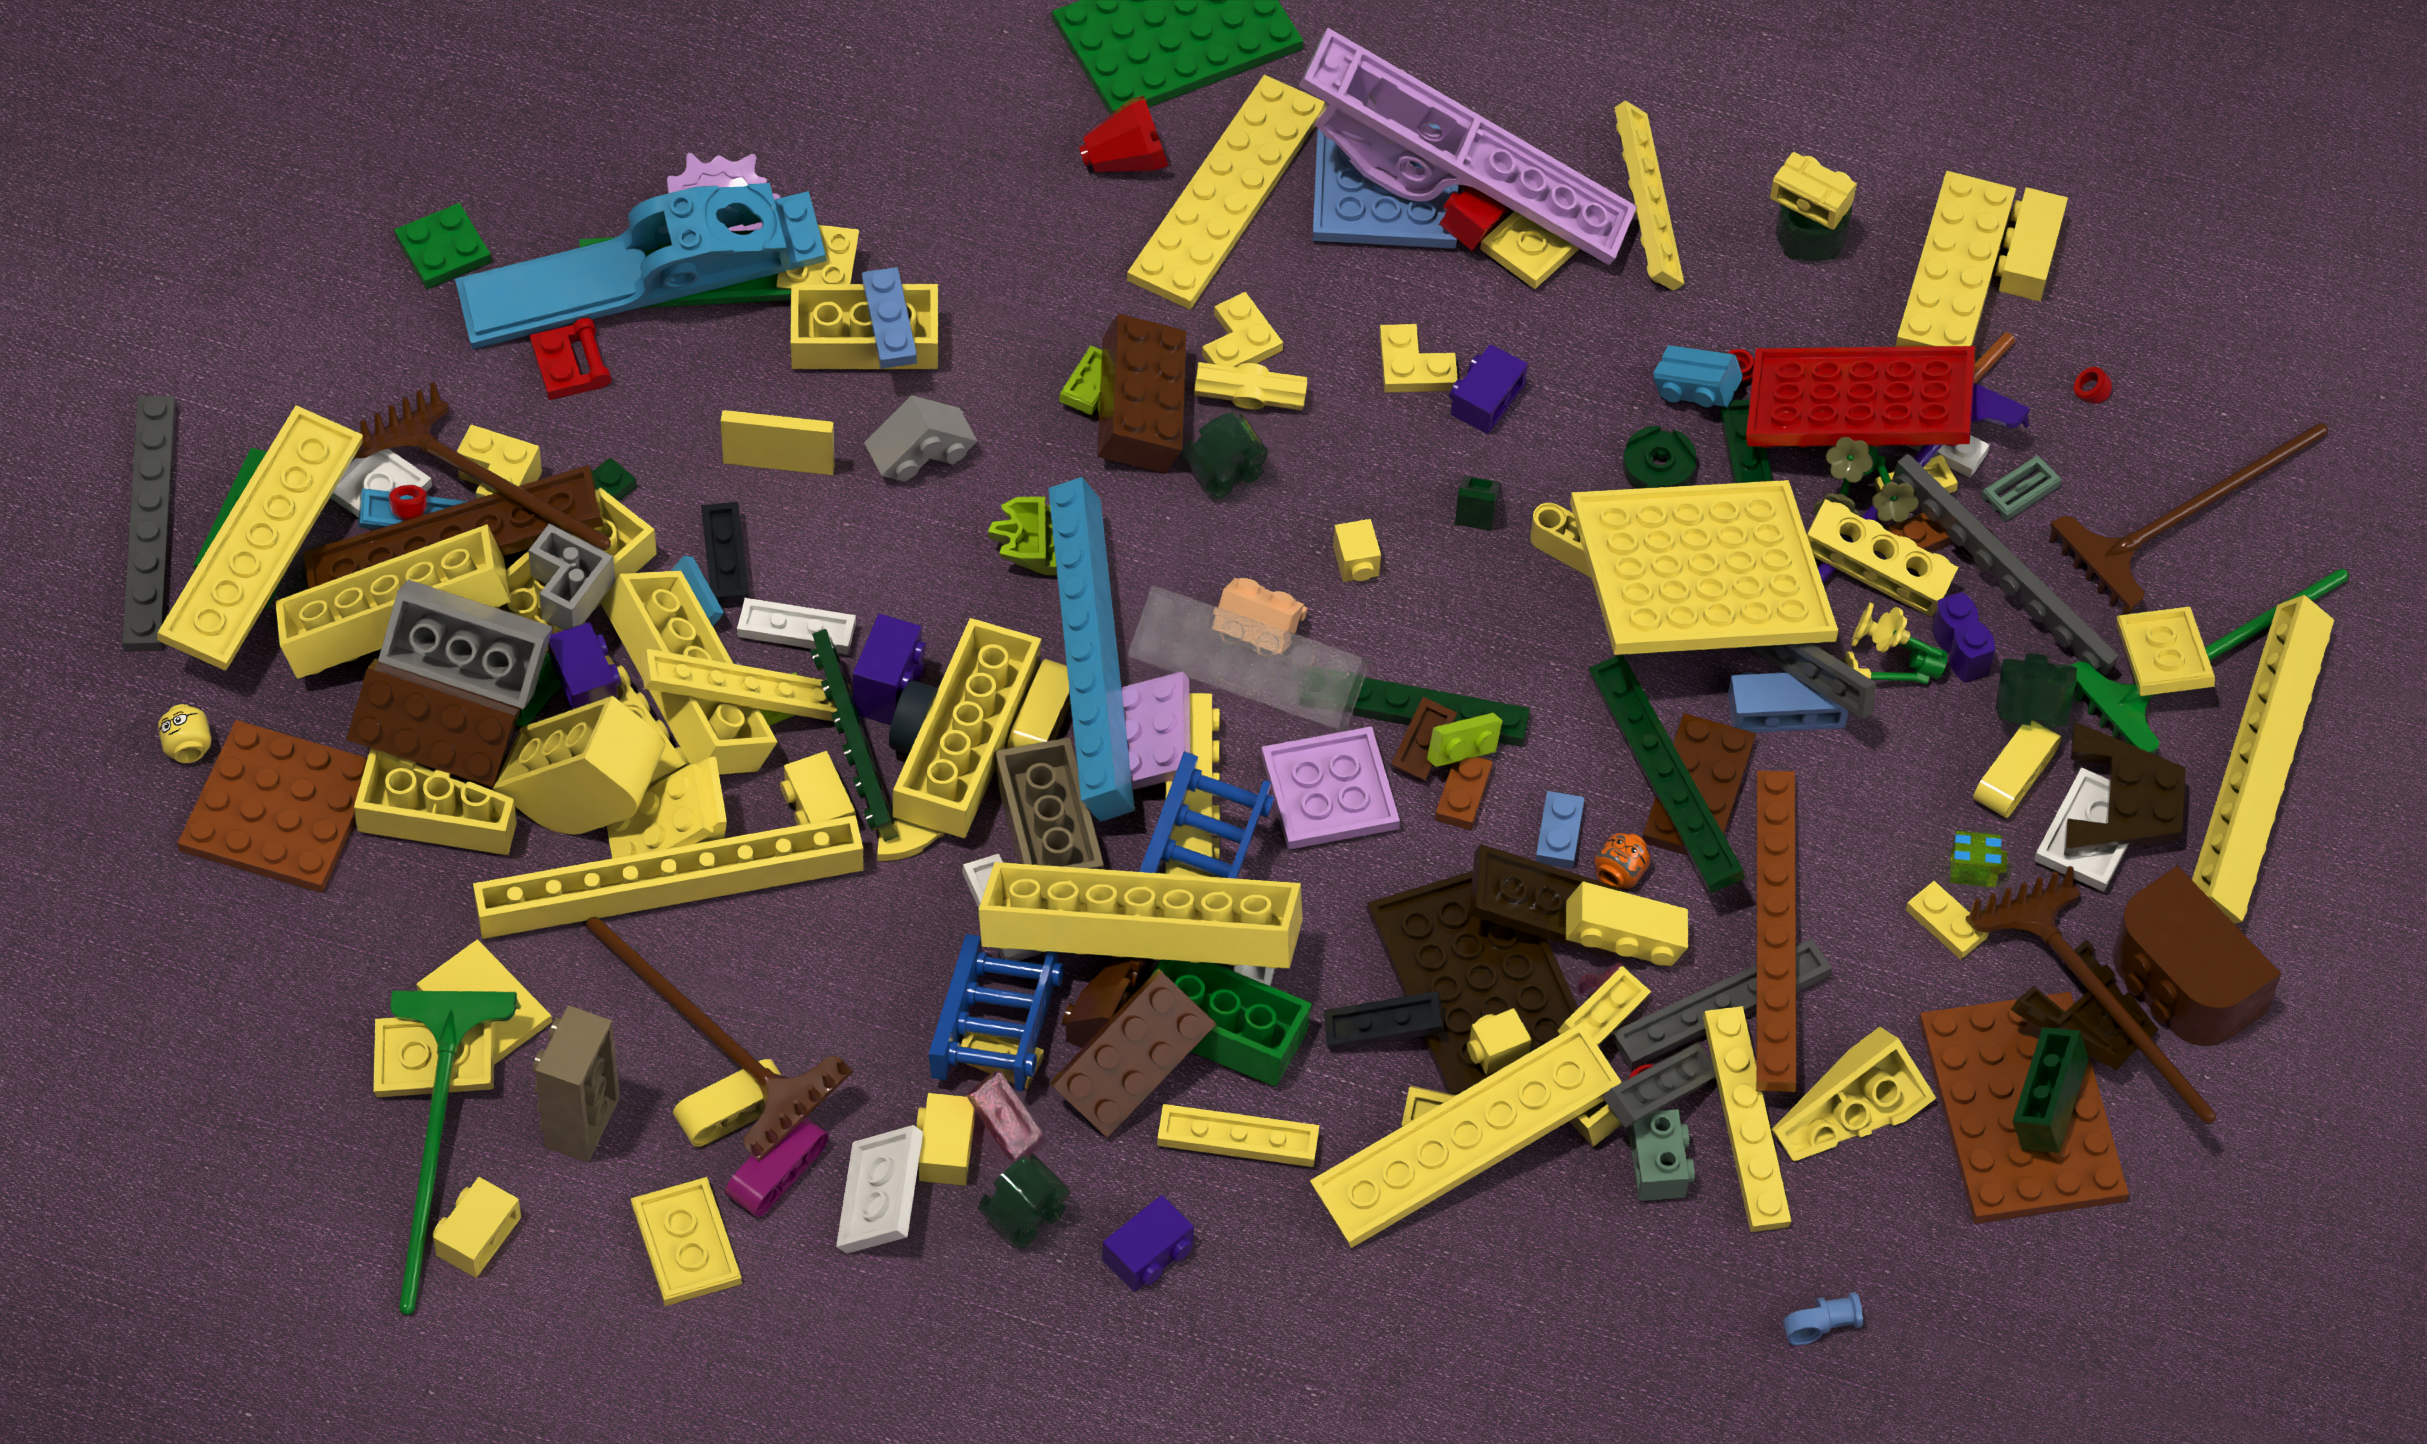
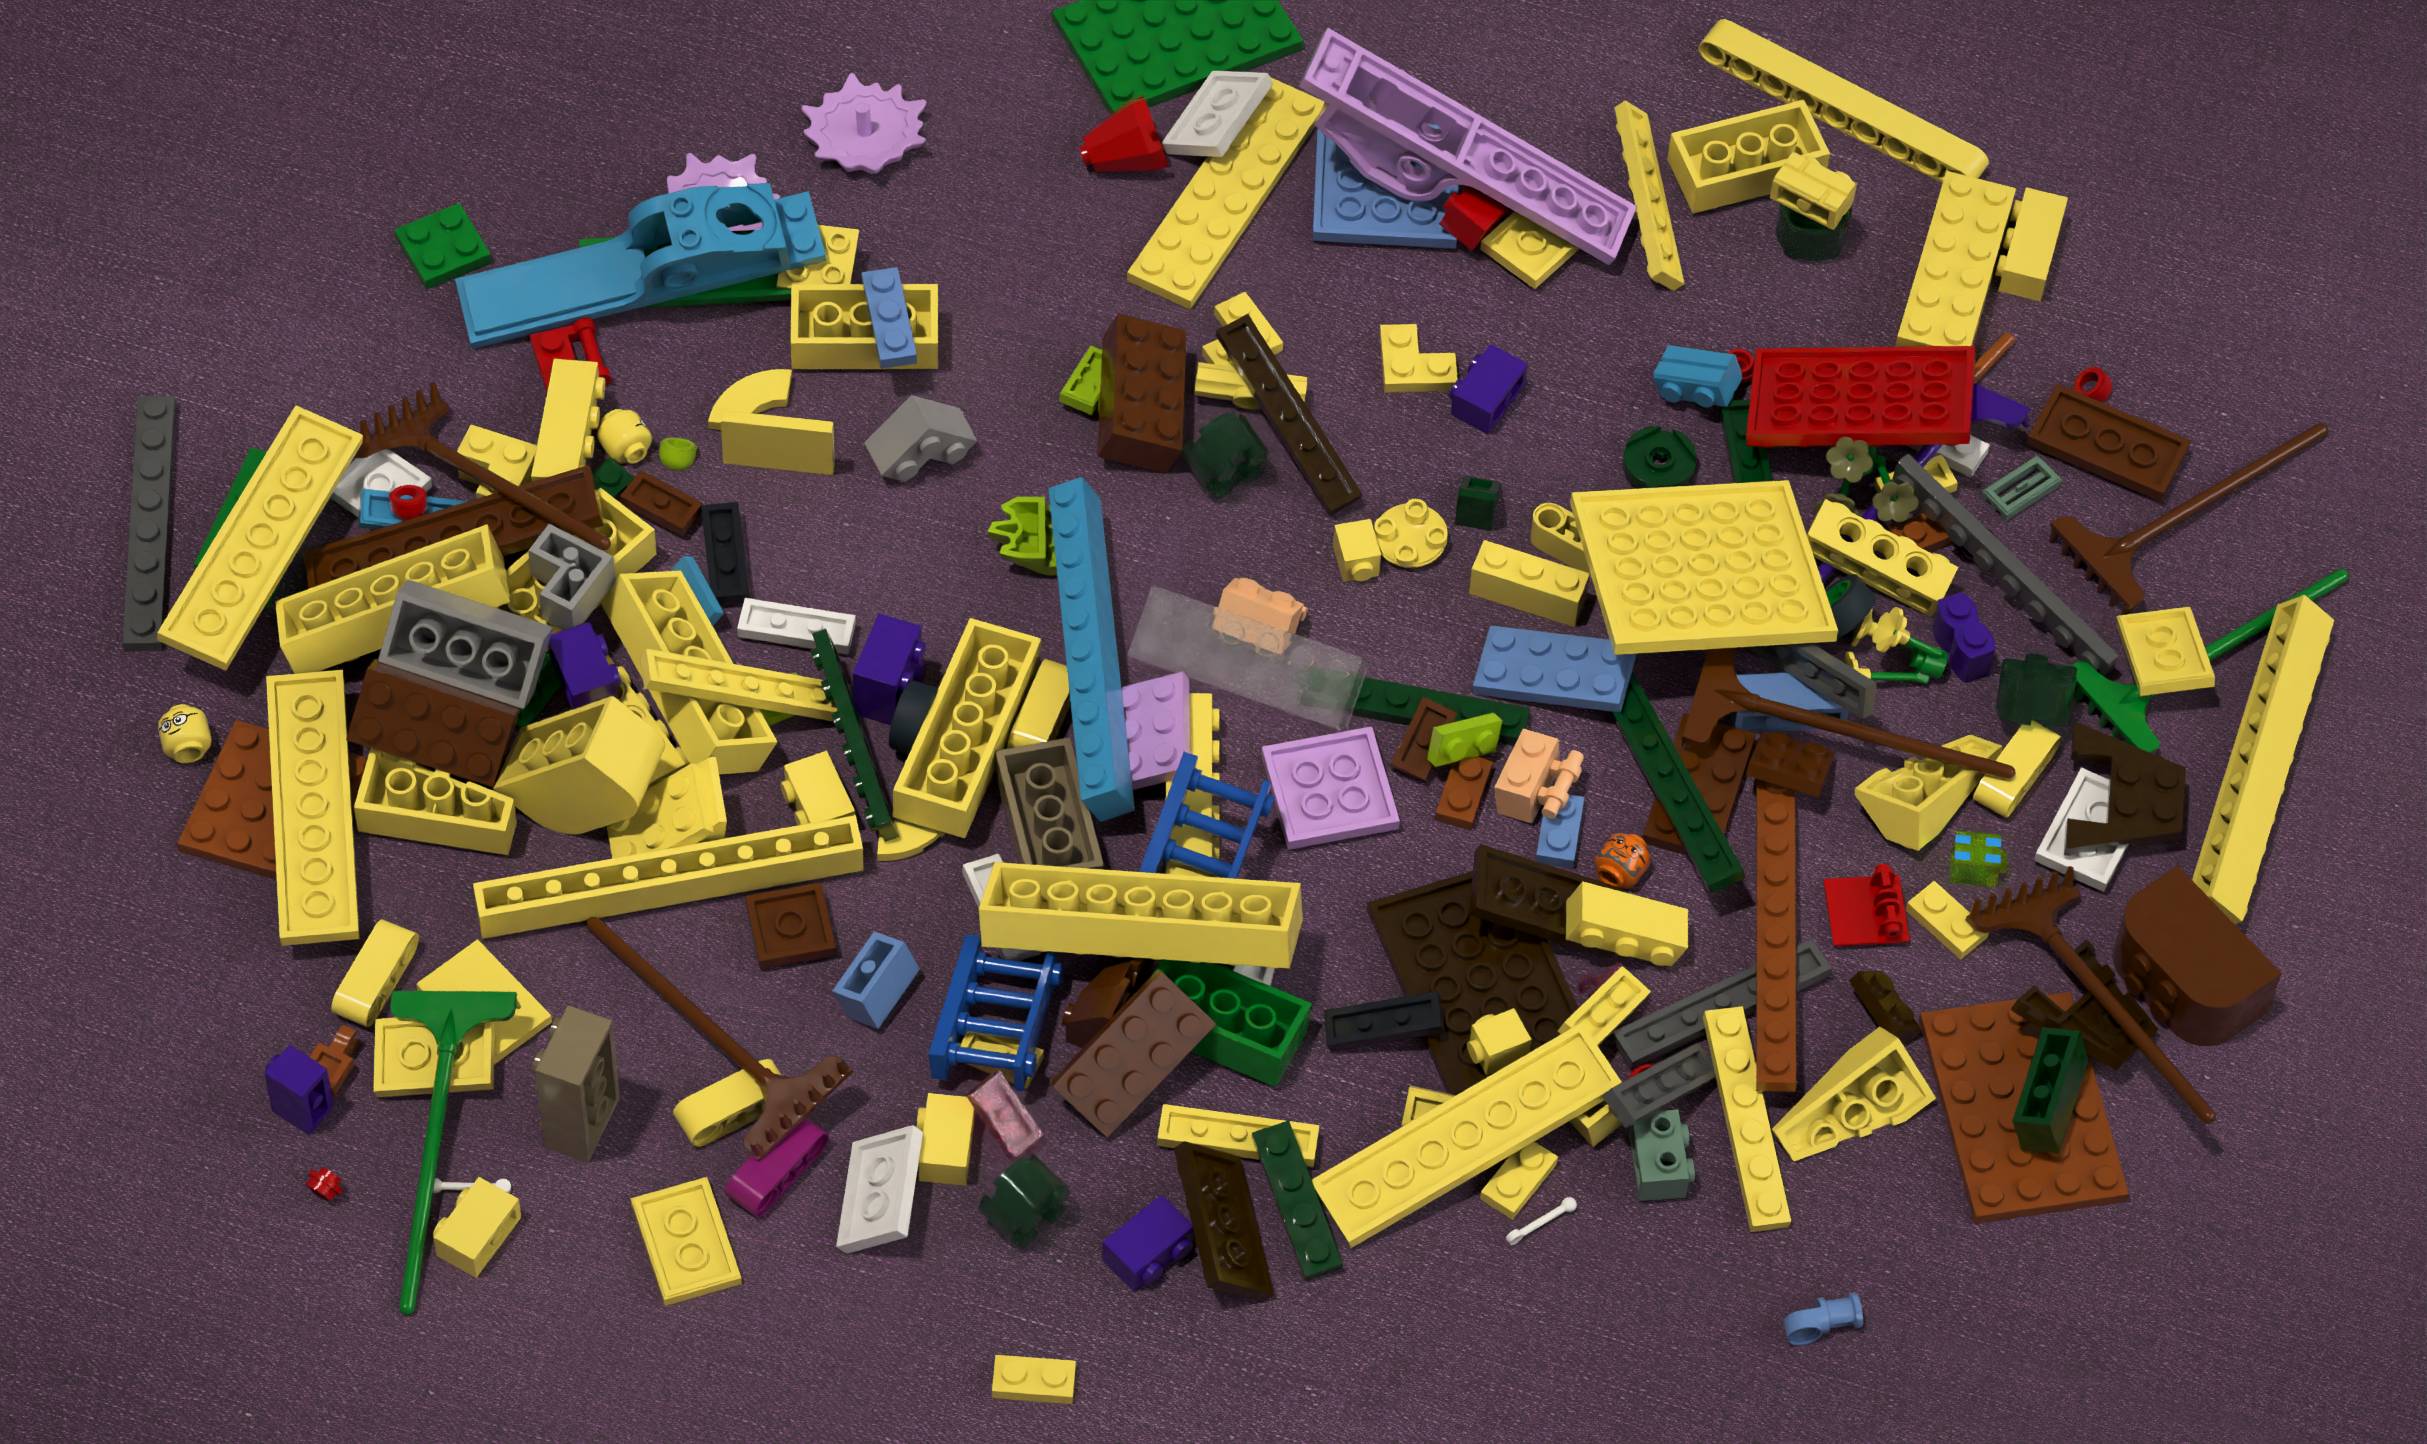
none -> dark purple brick [264,1044,334,1135]
none -> light yellow plate [266,670,360,946]
none -> red plate [305,1167,344,1202]
none -> dark orange plate [309,1025,359,1096]
none -> light yellow beam [331,919,419,1028]
none -> white hinge [433,1178,511,1194]
none -> light yellow brick [531,359,605,482]
none -> light yellow head [597,409,652,464]
none -> reddish brown plate [620,470,703,537]
none -> lime piece [659,438,697,471]
none -> light yellow tile [708,369,792,430]
none -> reddish brown plate [745,882,836,969]
none -> lavender piece [801,73,926,174]
none -> medium blue brick [832,931,920,1029]
none -> light yellow plate [992,1355,1076,1404]
none -> white plate [1161,71,1273,157]
none -> dark brown plate [1174,1141,1274,1302]
none -> dark brown plate [1215,314,1362,516]
none -> dark green plate [1252,1120,1343,1281]
none -> light yellow dish [1374,499,1448,568]
none -> light yellow brick [1469,540,1590,627]
none -> medium blue plate [1473,625,1637,713]
none -> light yellow plate [1480,1141,1558,1220]
none -> light nougat brick [1494,729,1584,824]
none -> white hinge [1506,1197,1577,1246]
none -> light yellow brick [1667,100,1830,214]
none -> reddish brown piece [1681,648,2016,780]
none -> light yellow beam [1698,19,1989,183]
none -> reddish brown plate [1746,731,1835,797]
none -> black wheel [1823,574,1876,643]
none -> red hinge [1823,864,1910,947]
none -> dark brown plate [1849,971,1922,1041]
none -> light yellow wedge [1855,734,2002,851]
none -> reddish brown plate [2026,384,2191,502]

